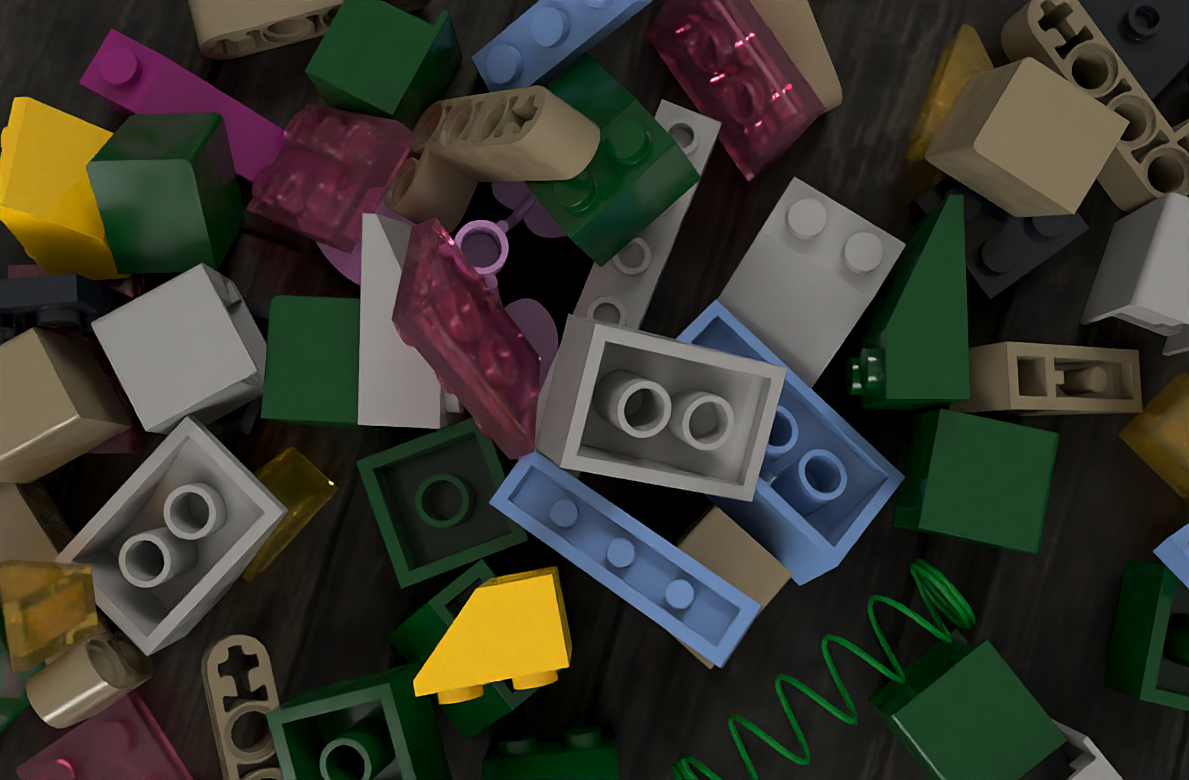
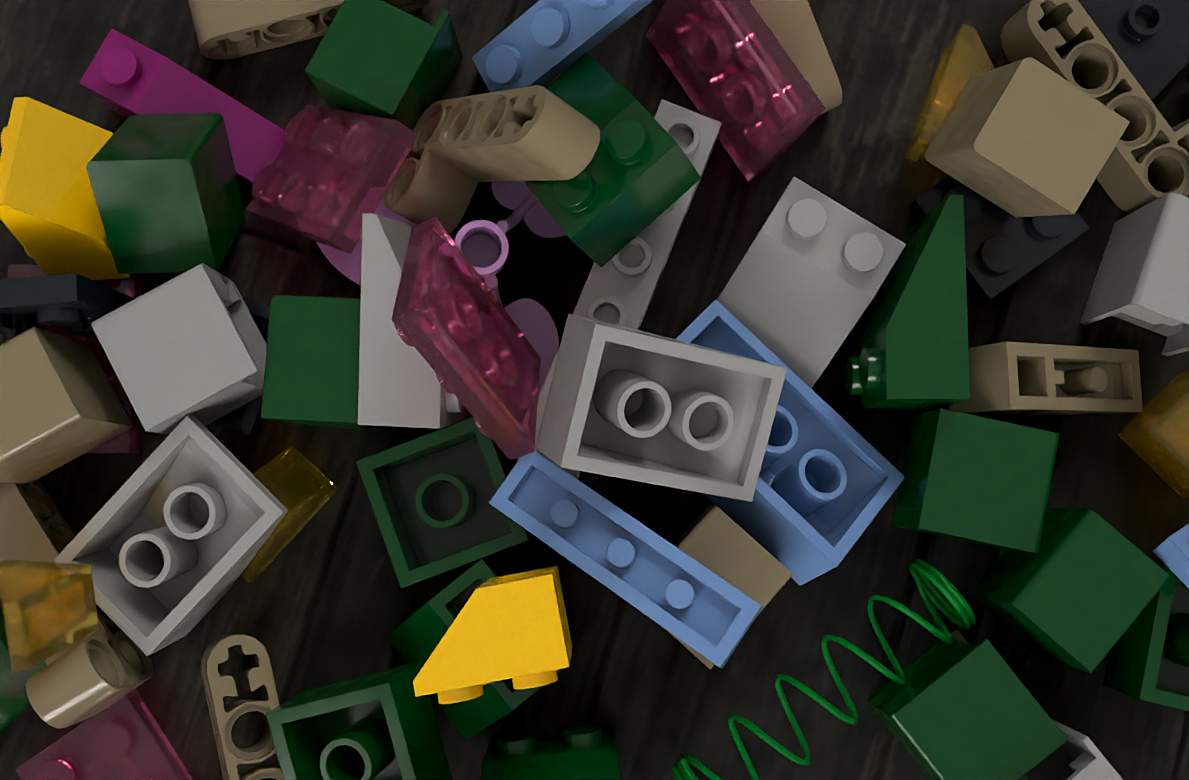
none -> dark green piece [970,508,1170,673]

